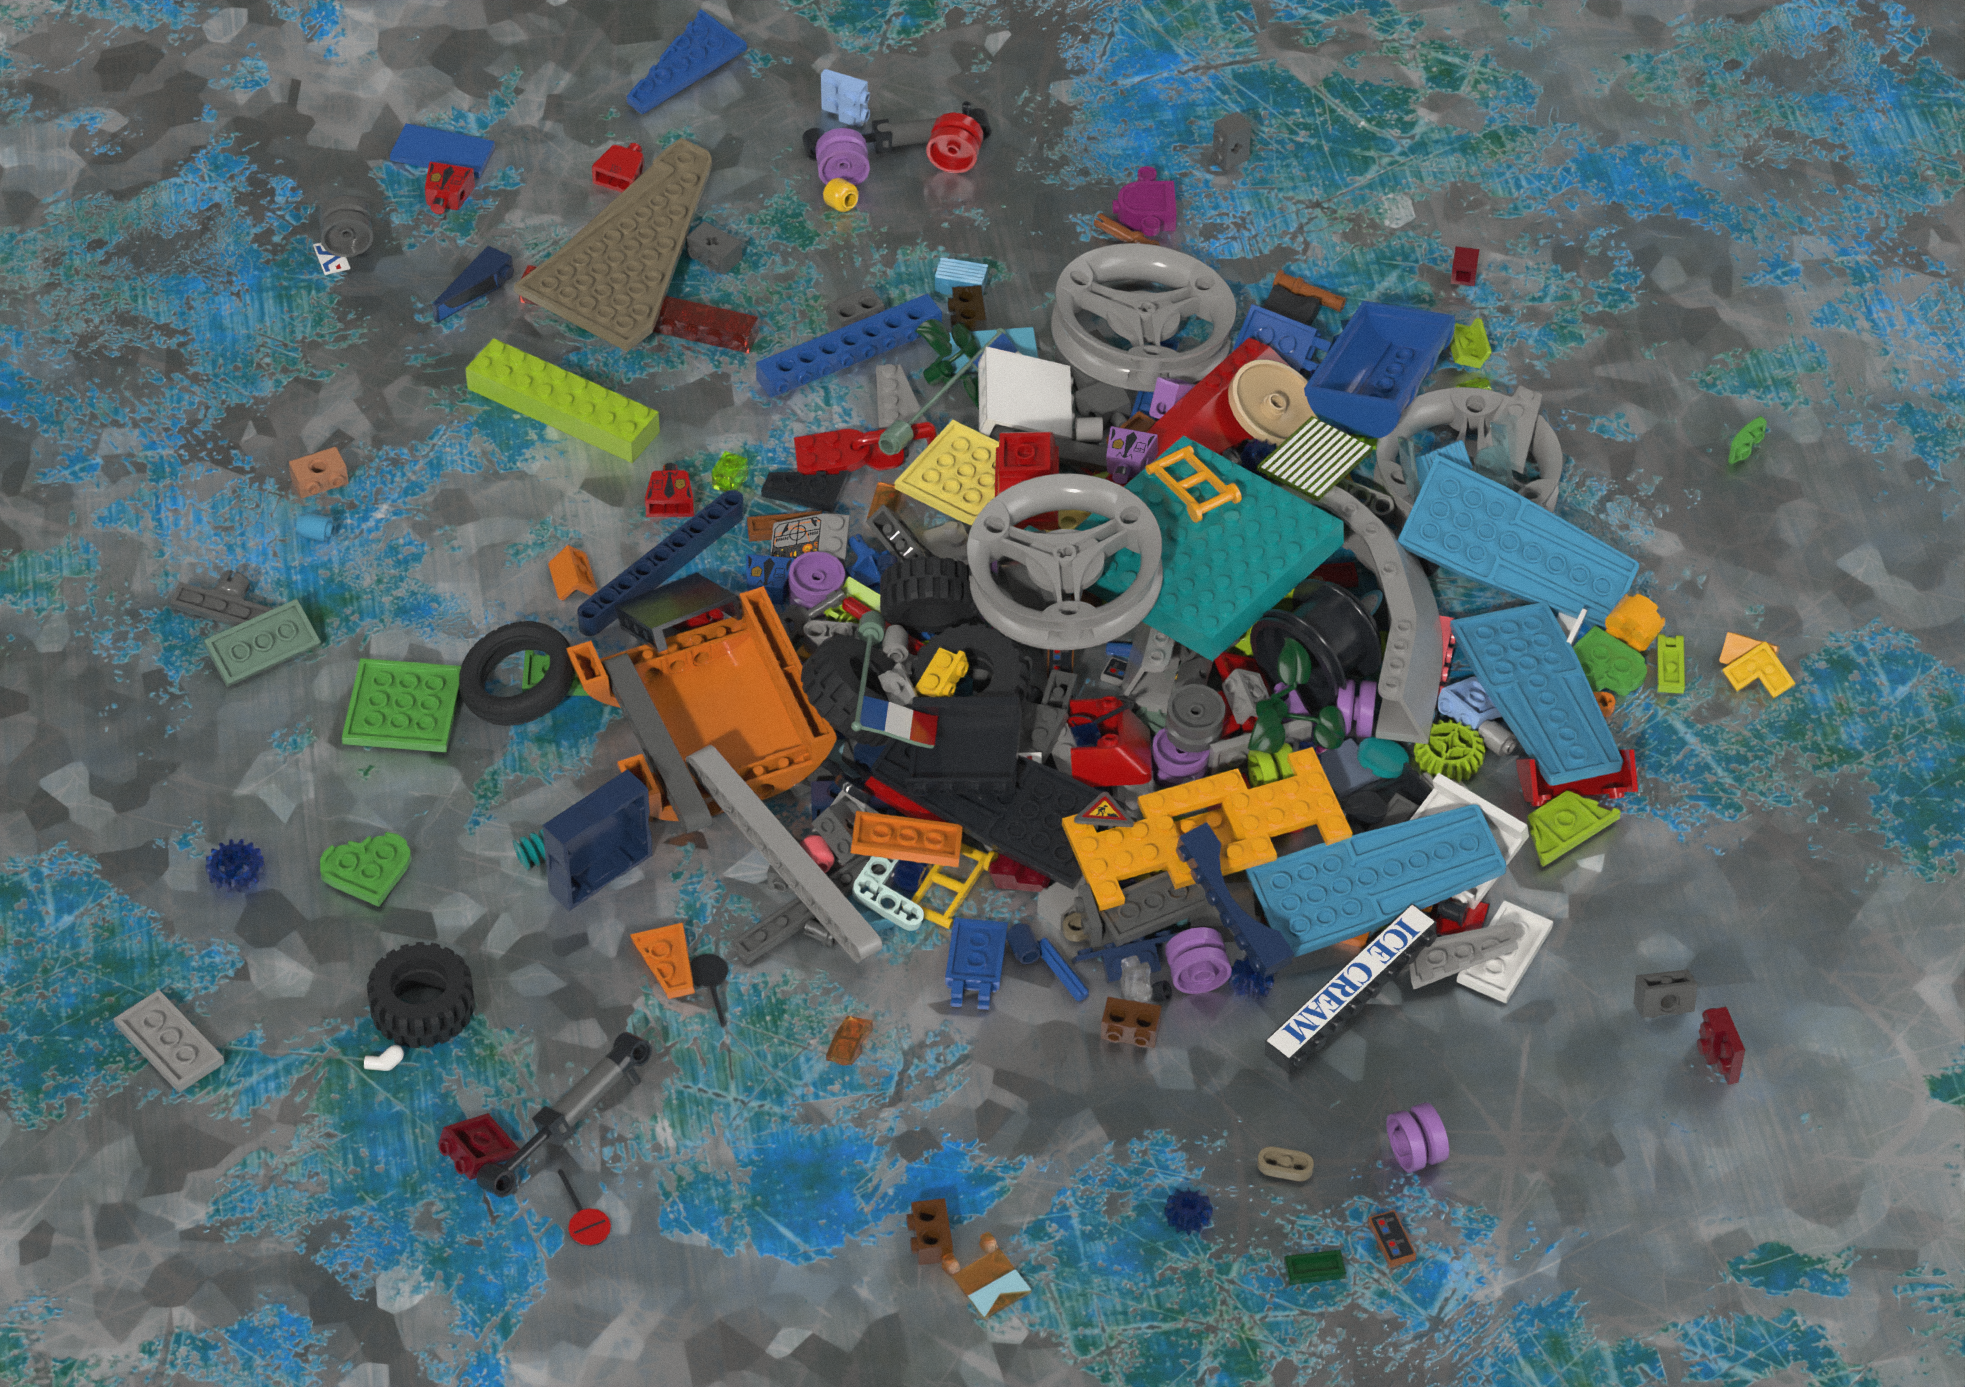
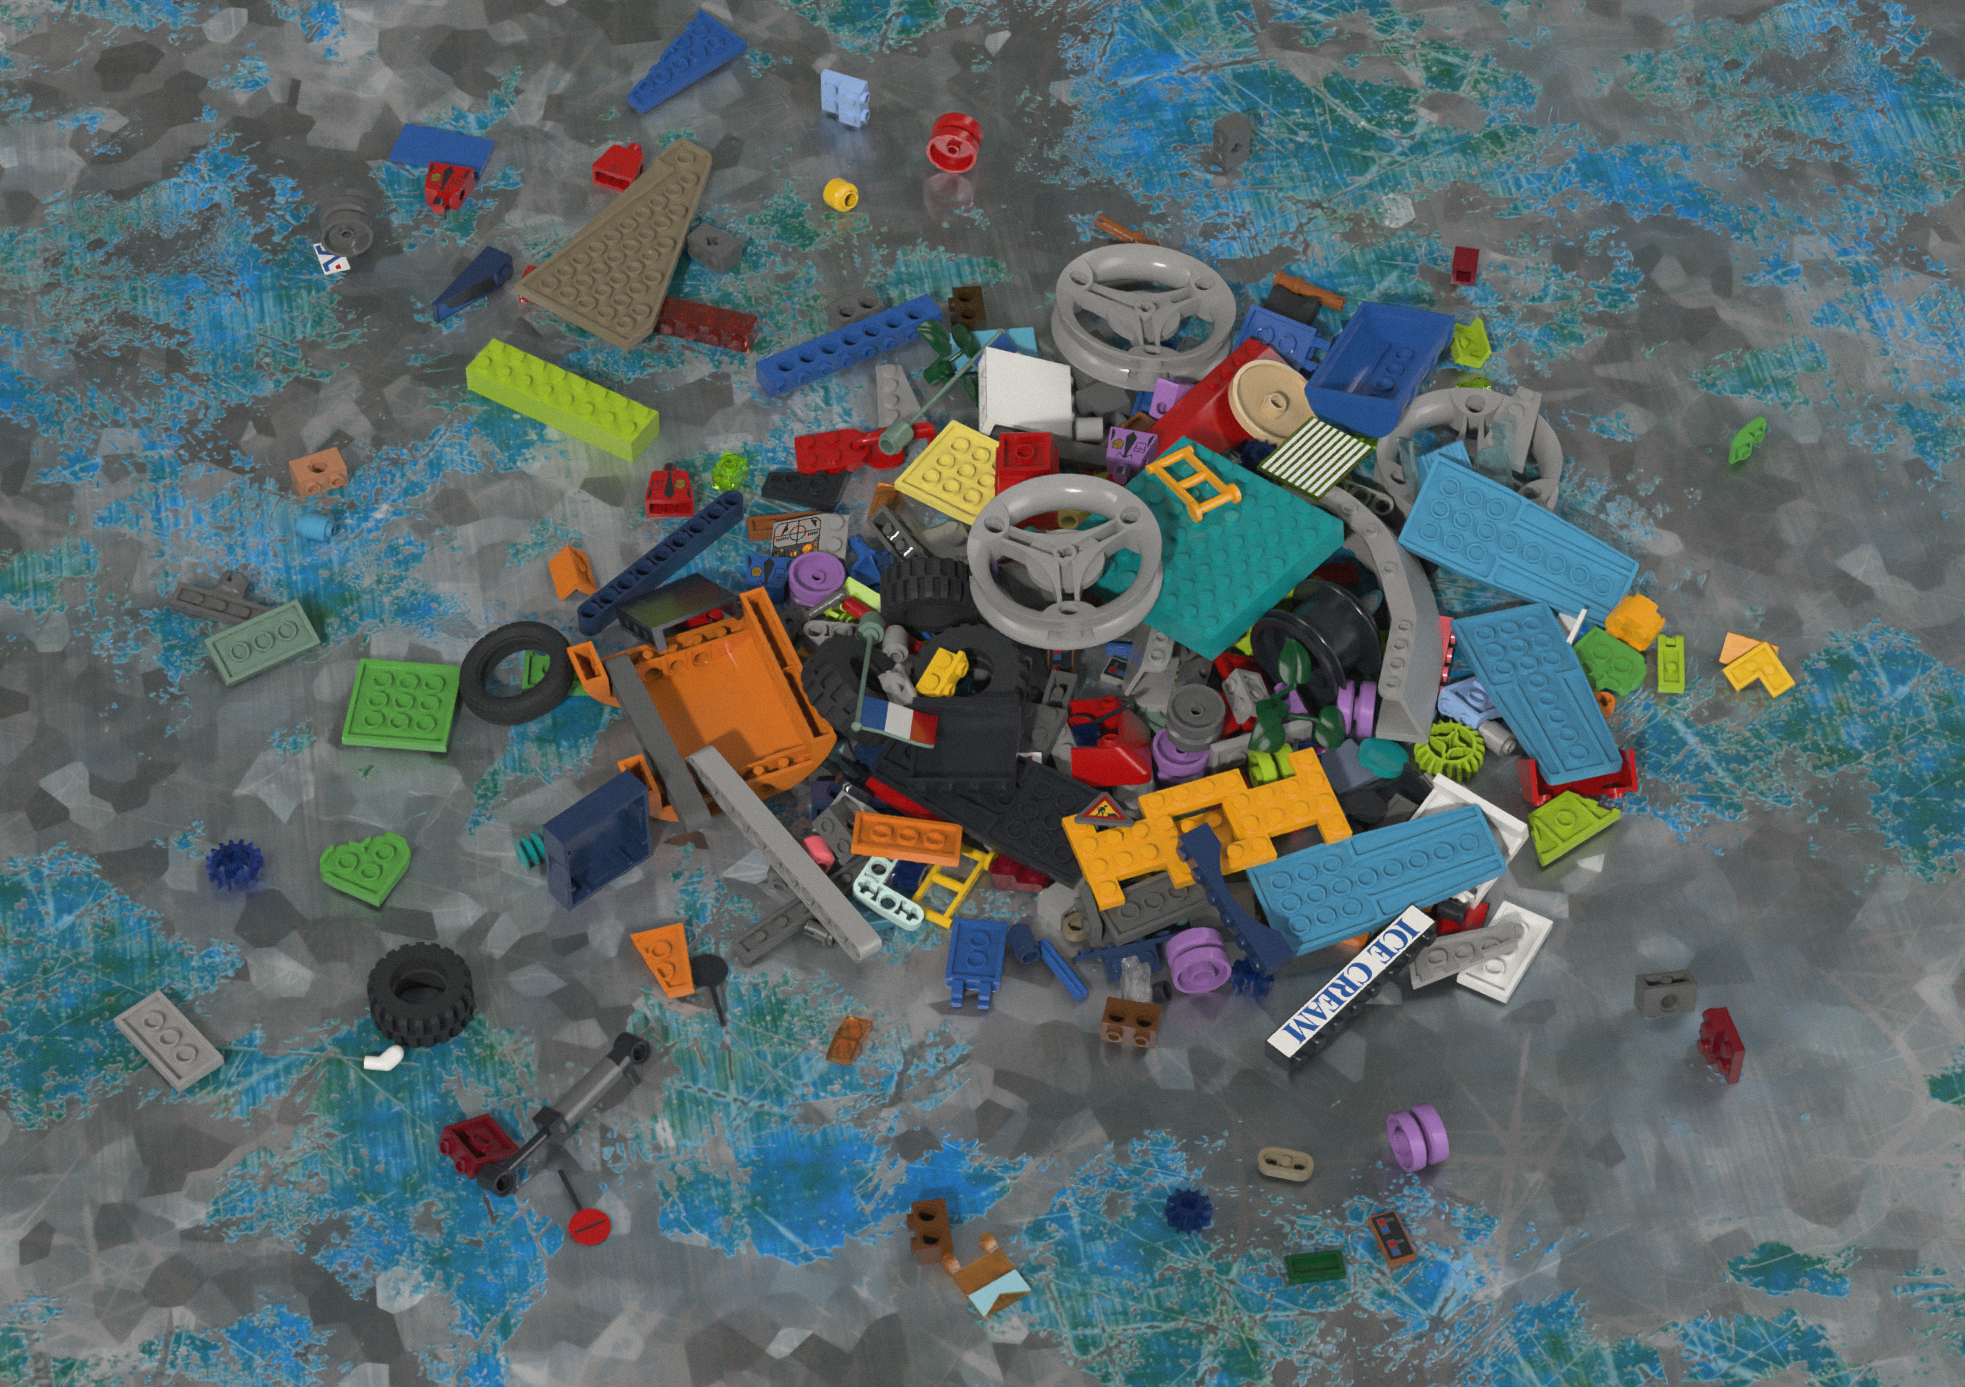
piece [802,101,992,161] -> none
medium lavender wheel [815,128,870,186] -> none
dark azure brick [935,257,988,295] -> none
magenta piece [1112,166,1176,236] -> none

